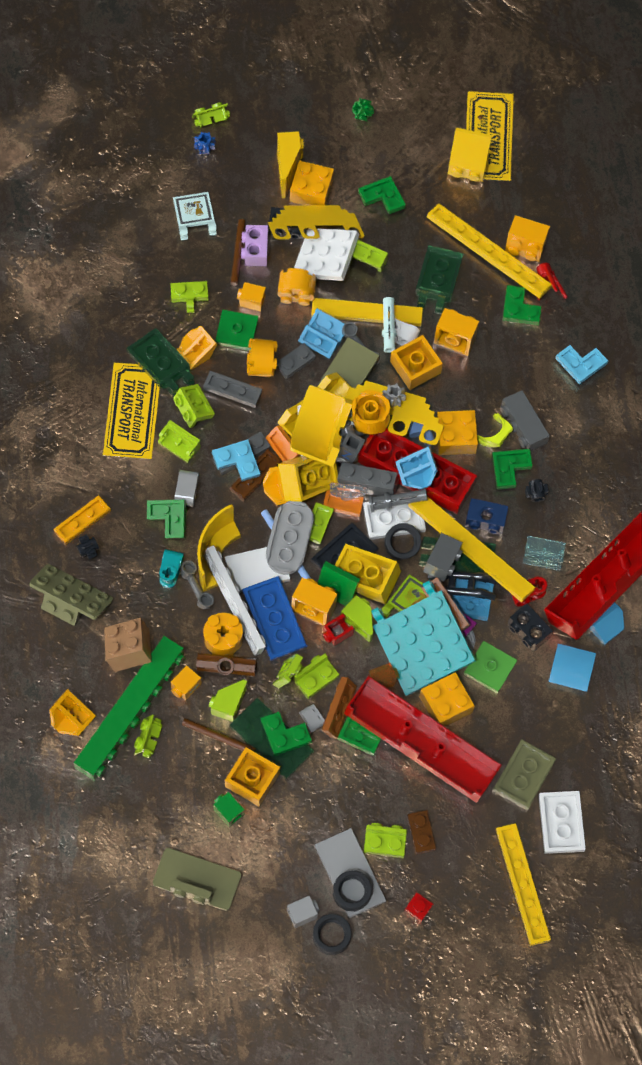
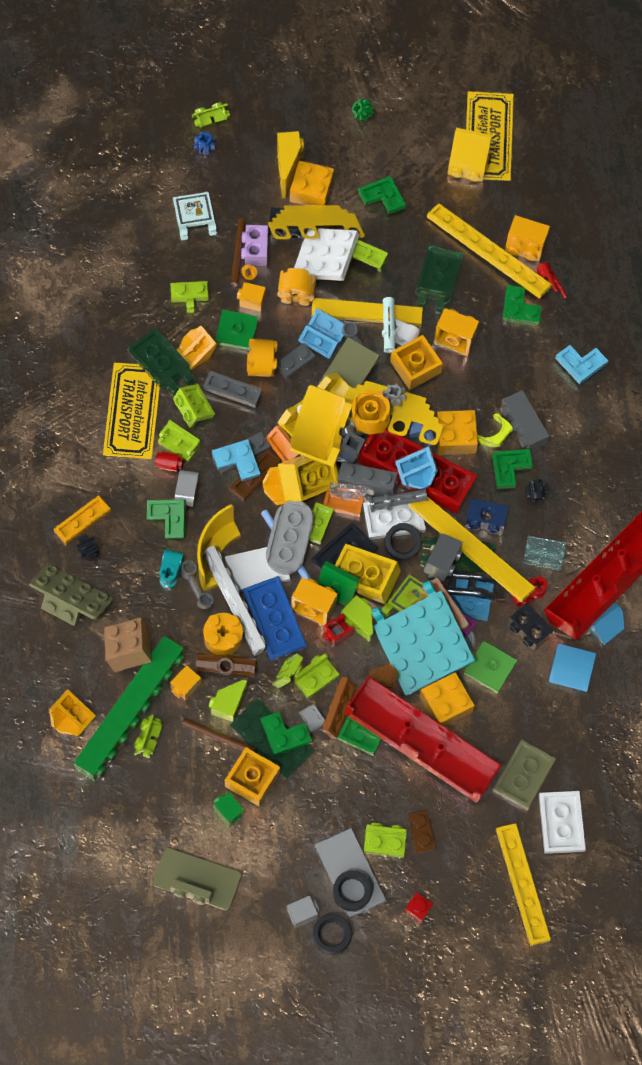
none -> red brick [155,451,184,472]
none -> light orange hinge [242,264,257,280]

